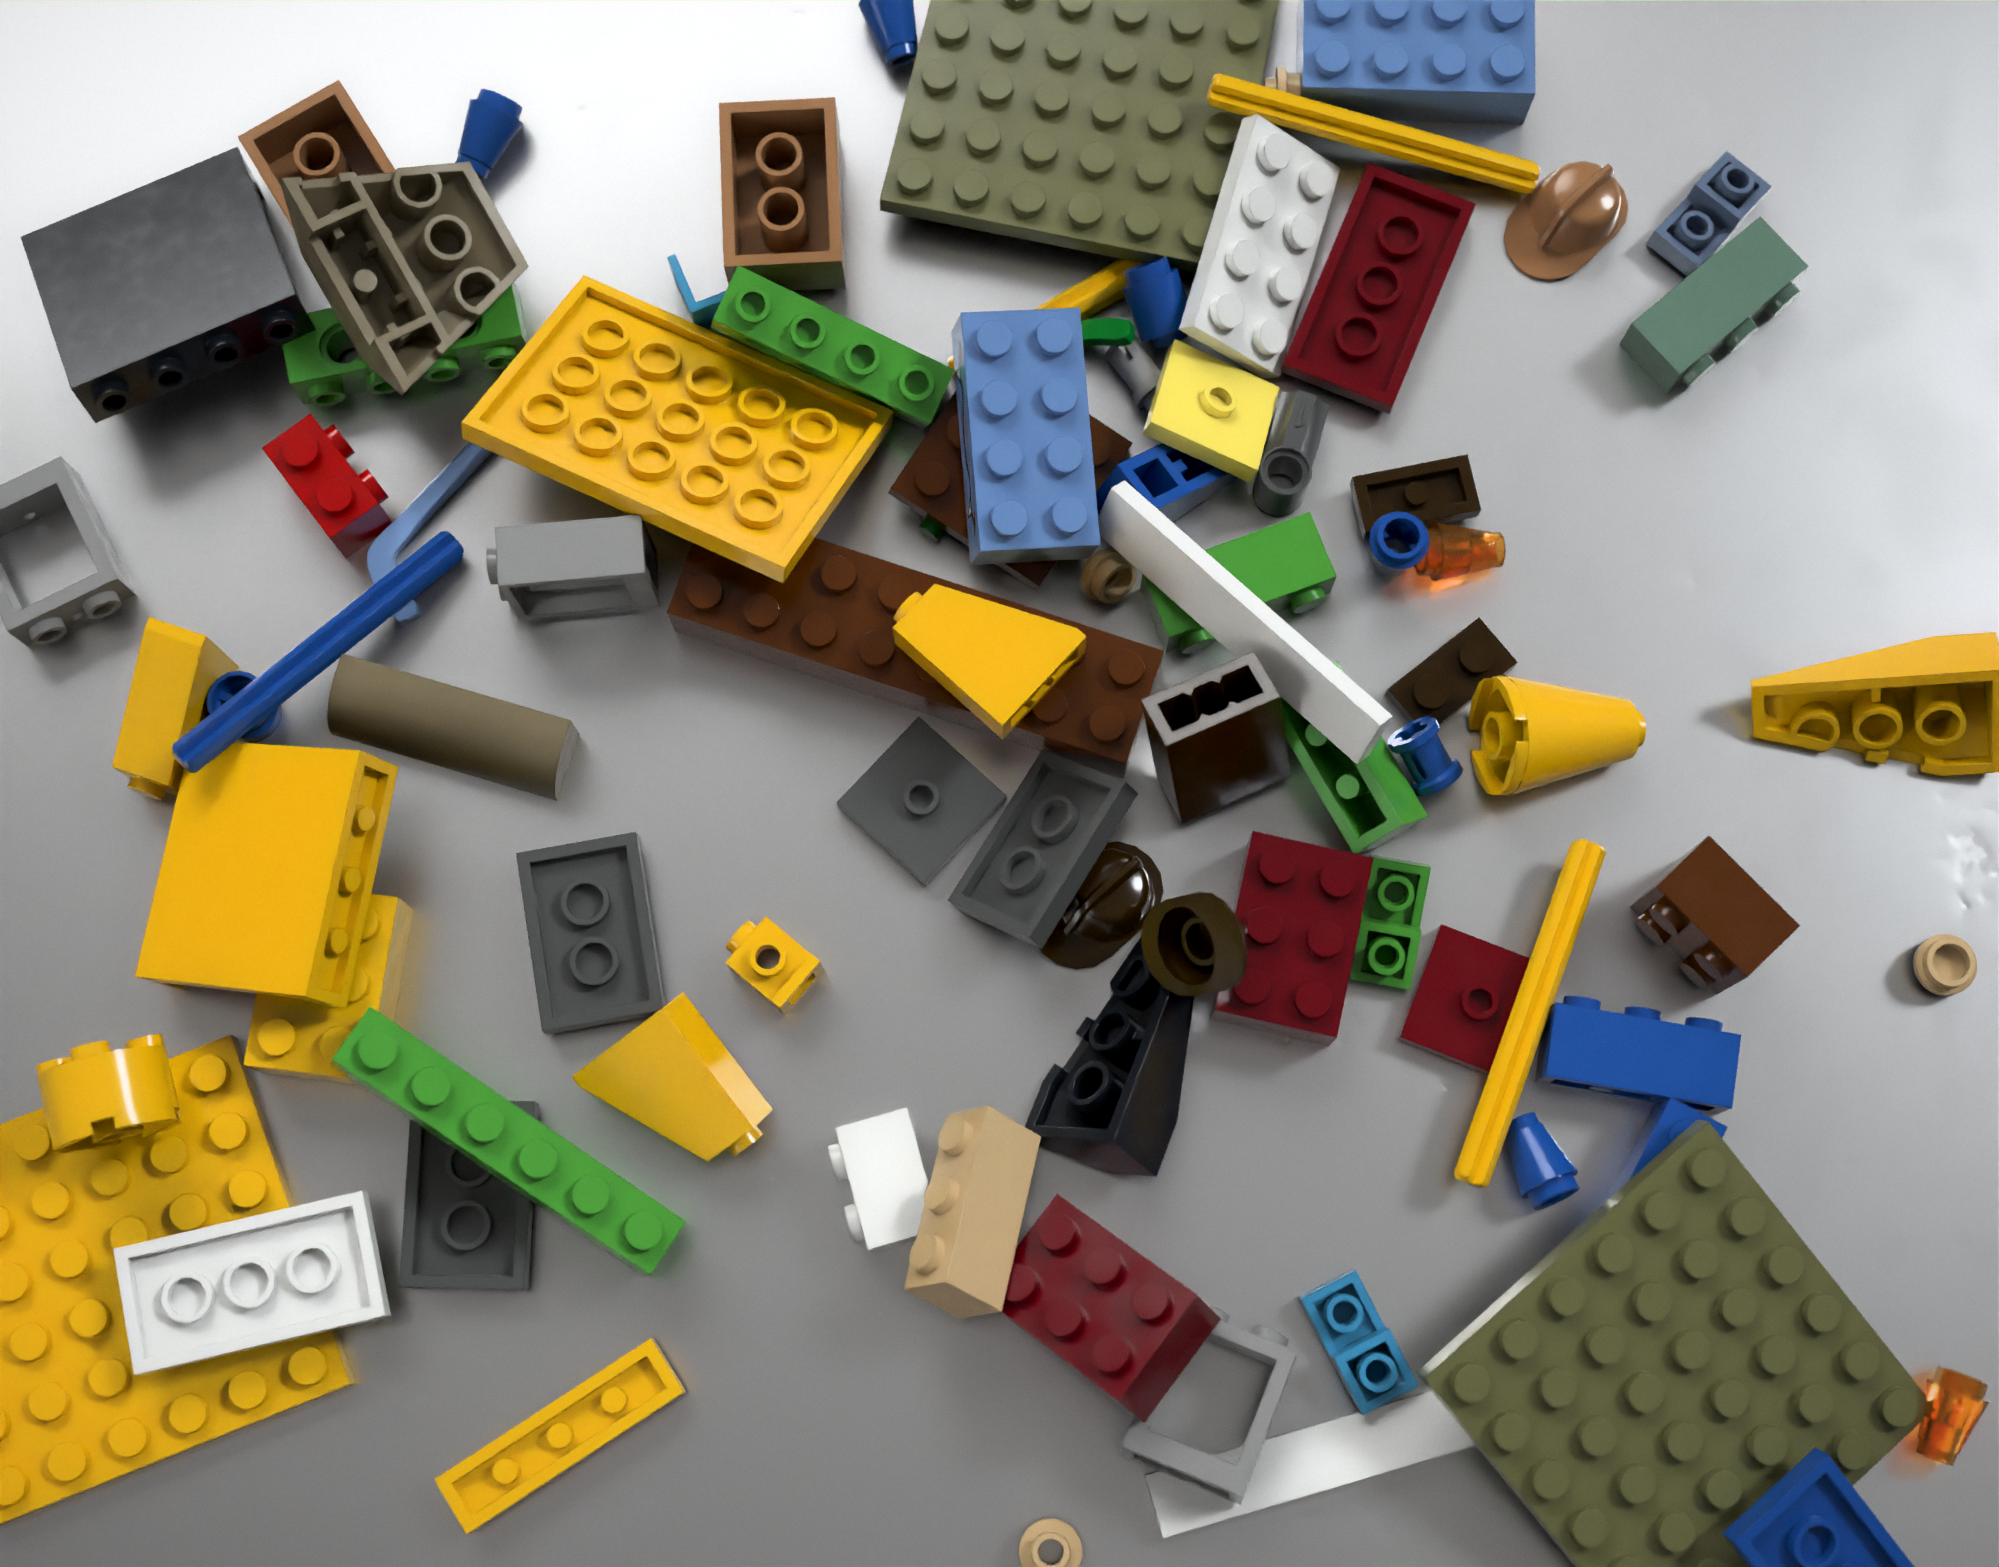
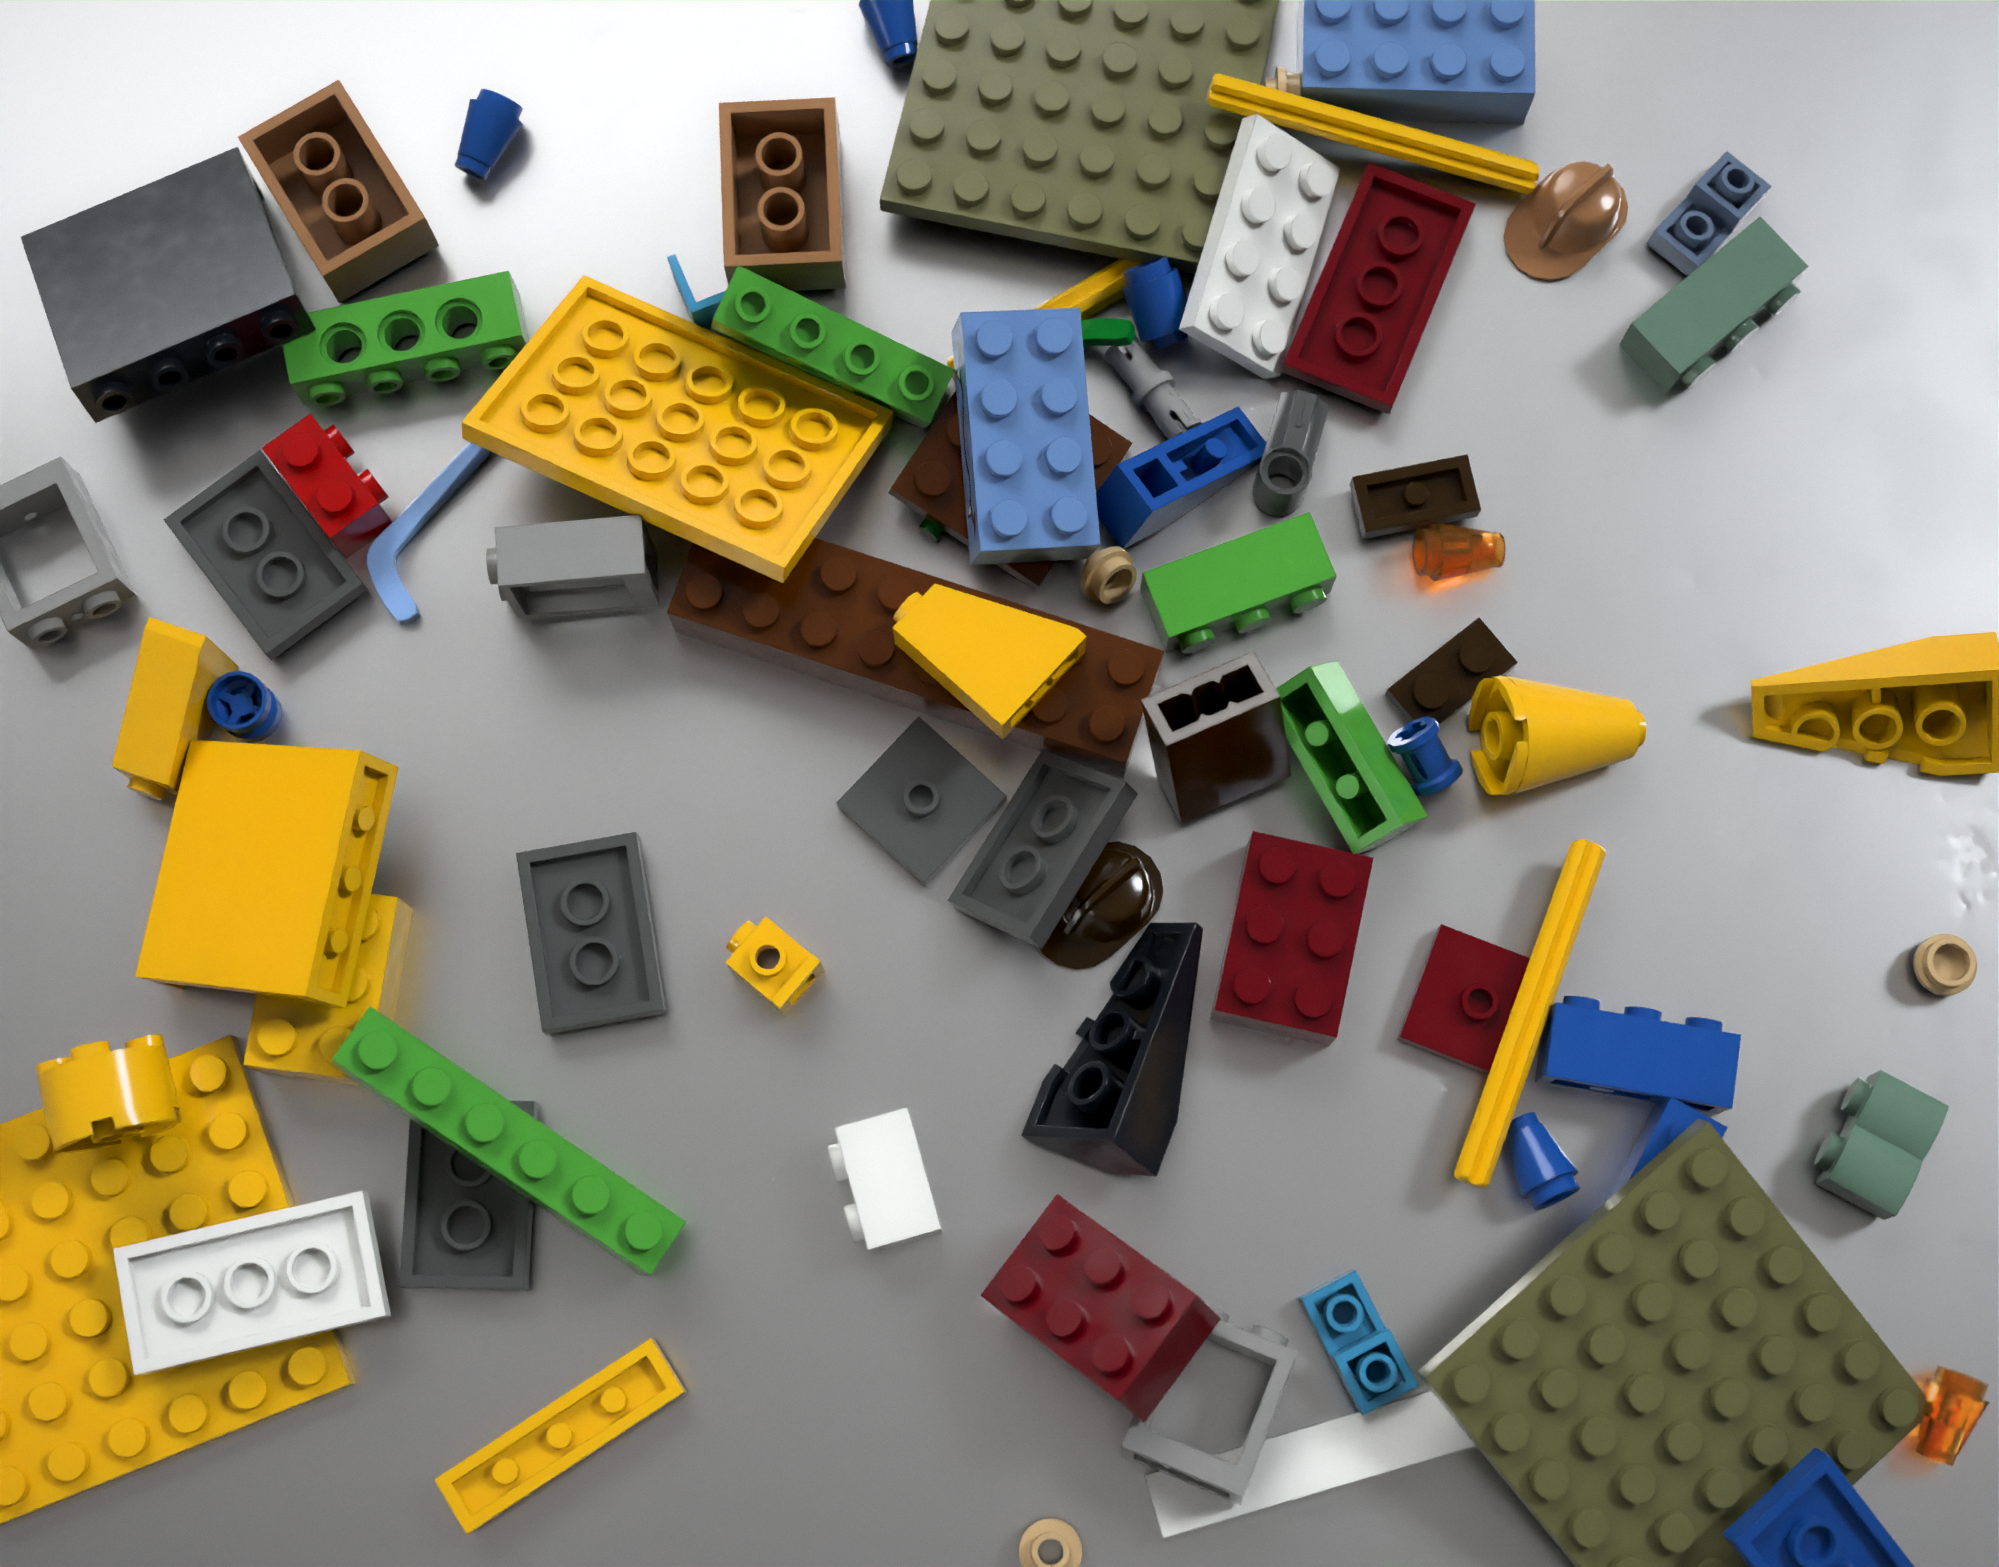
blue axle [172,531,464,773] -> none
dark tan wedge [280,161,529,395] -> none
dark tan brick [327,653,580,801] -> none
yellow slope [572,992,773,1162] -> none
tan brick [904,1105,1041,1319] -> none
white tile [1098,480,1393,764] -> none
dark brown piece [1141,892,1248,996] -> none
light yellow plate [1143,339,1280,482] -> none
bright green slope [1349,854,1431,990] -> none
blue cone [1369,511,1429,577] -> none
reddish brown brick [1630,836,1800,994] -> none
none -> dark grey plate [164,450,368,661]
none -> sand green brick [1814,1070,1949,1220]

